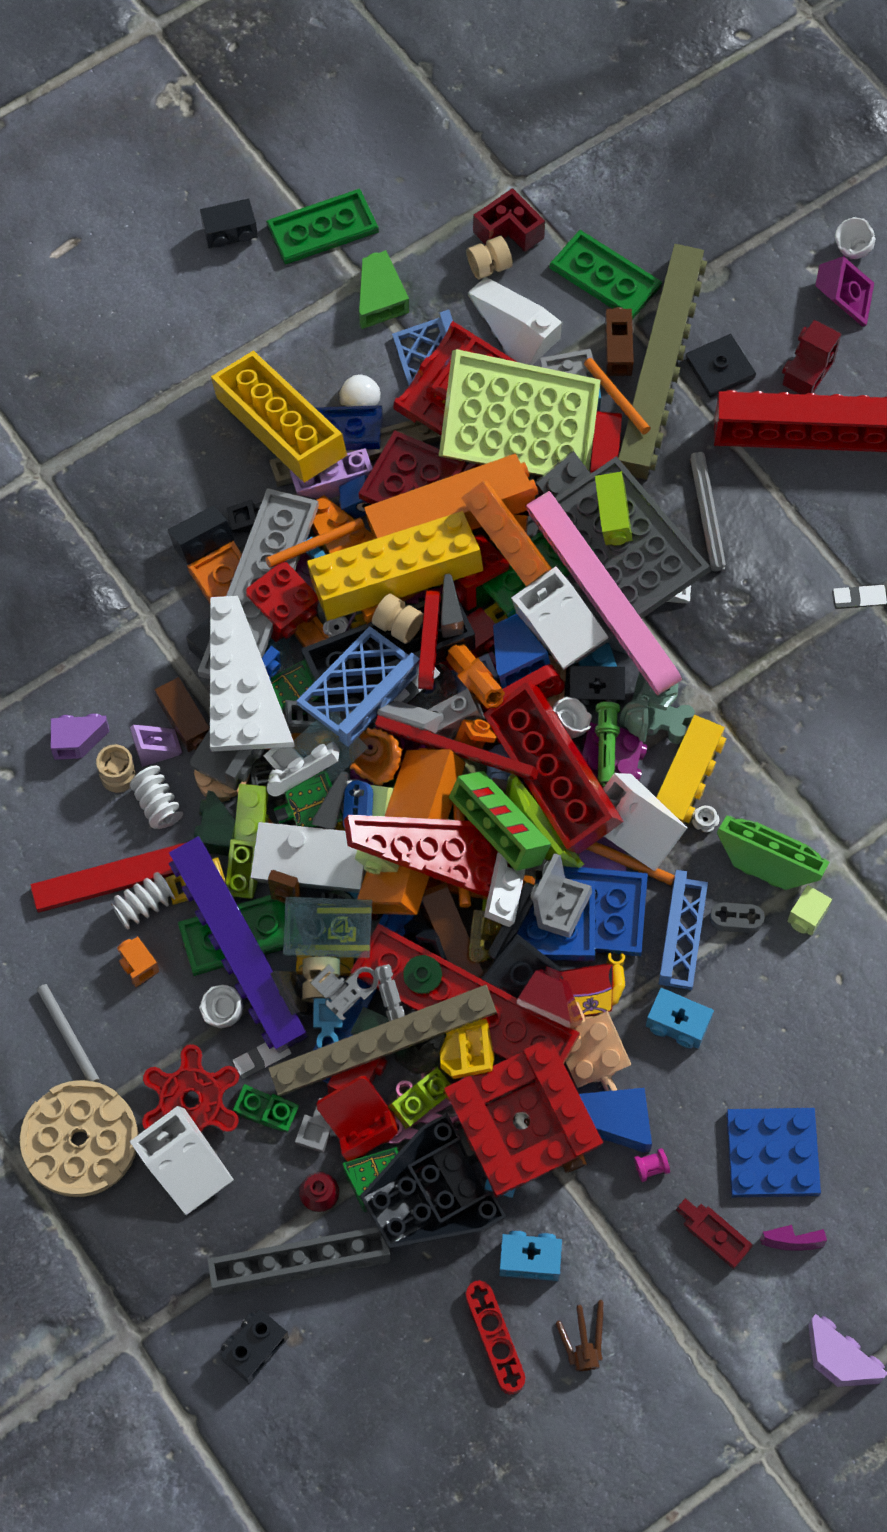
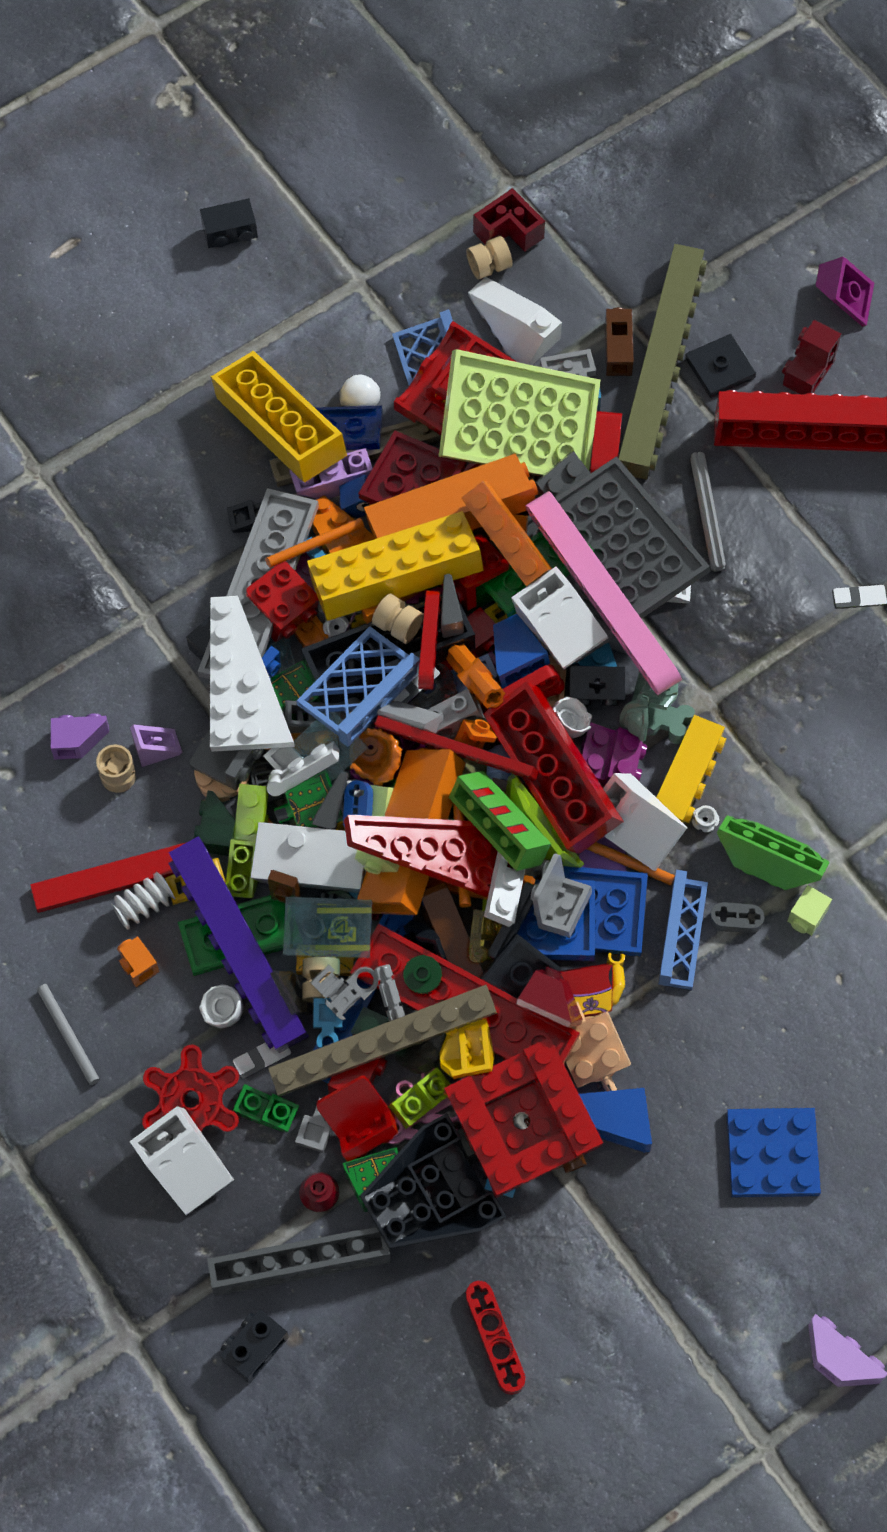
tan plate [20,1080,138,1197] -> none
white piece [130,765,183,829] -> none
reddish brown brick [154,677,210,752] -> none
black brick [167,505,234,565] -> none
orange plate [187,541,242,605] -> none
green tile [266,188,379,265] -> none
bright green slope [359,251,409,329] -> none
dark azure brick [499,1231,562,1281] -> none
green tile [549,230,662,320] -> none
reddish brown plant [556,1300,604,1372] -> none
orange bar [584,358,651,435] -> none
lime brick [595,471,633,545] -> none
bright green pin [595,702,620,787] -> none
dark pink bush [634,1148,670,1182] -> none
dark azure brick [646,988,714,1049] -> none
dark red hinge [676,1198,754,1270] -> none
magenta slope [760,1225,827,1251] -> none
white hair [835,217,876,259] -> none

